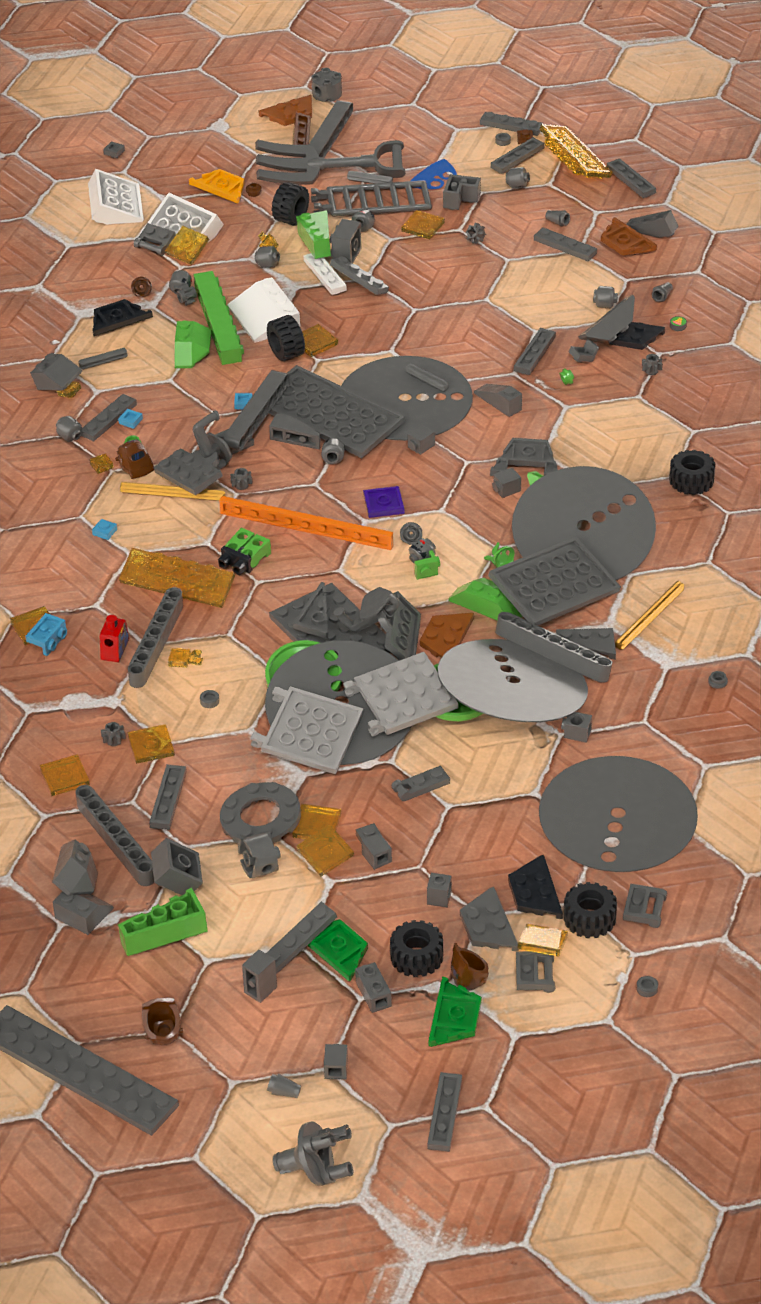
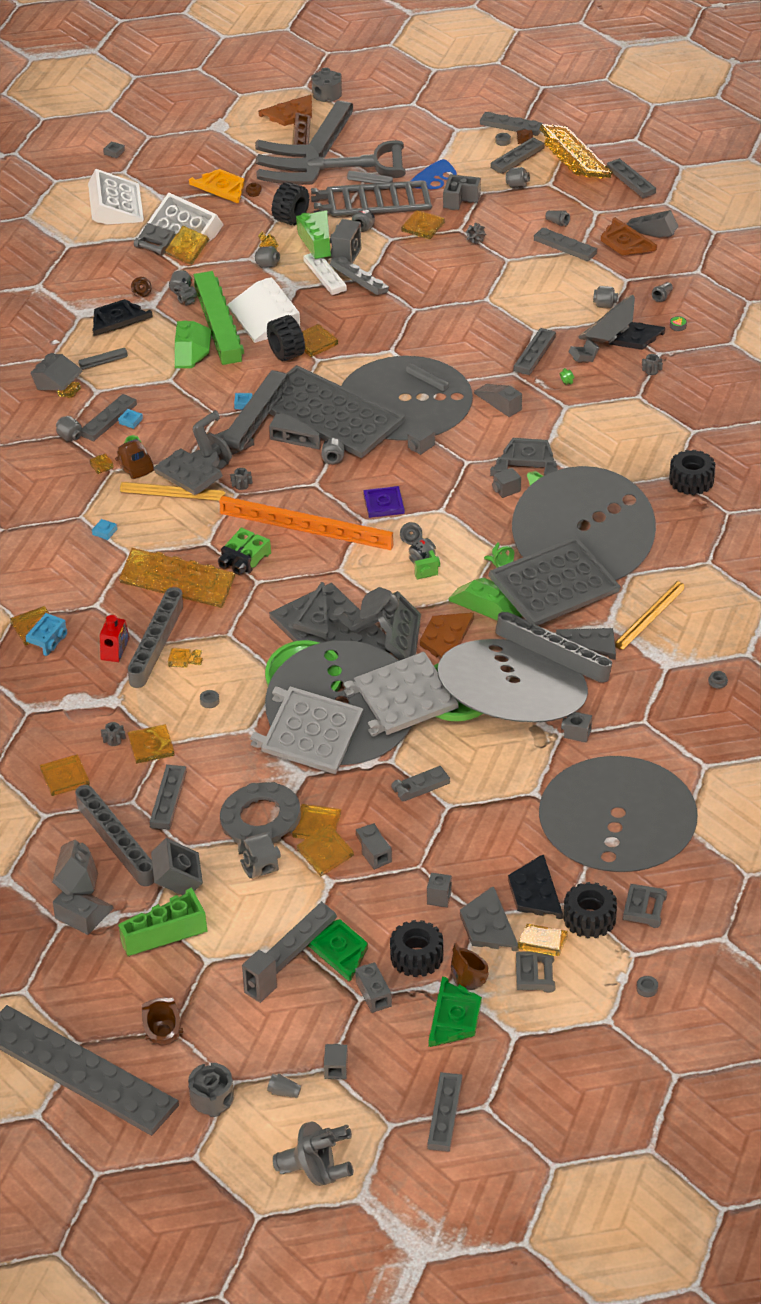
none -> dark grey brick [188,1063,234,1117]

